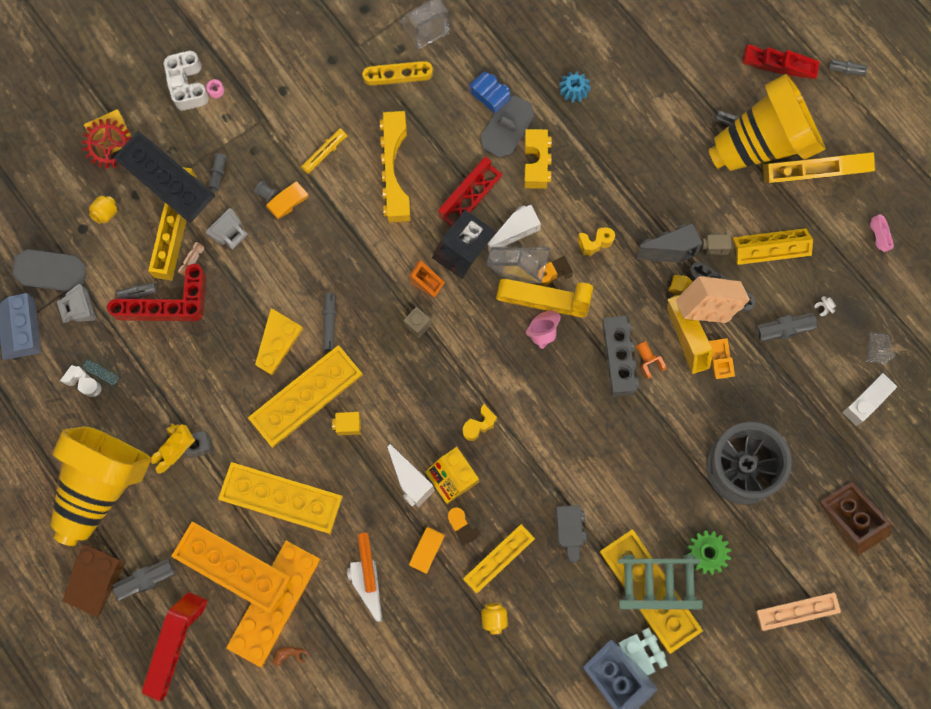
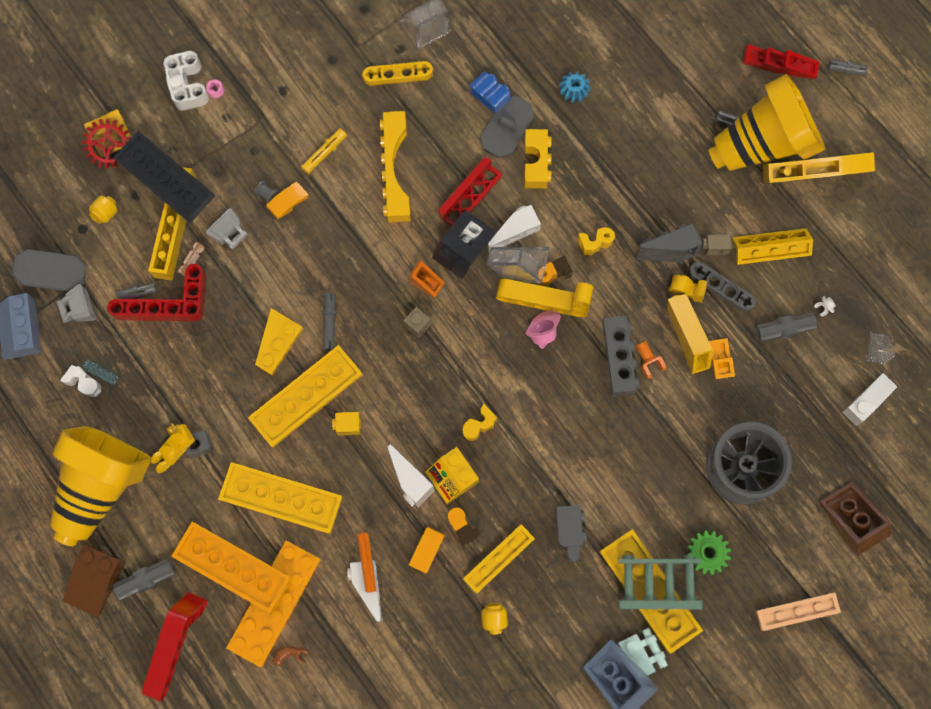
dark grey pin [207,153,227,192] -> none
light nougat brick [676,276,750,323] -> none
bright pink plate [870,214,894,252] -> none

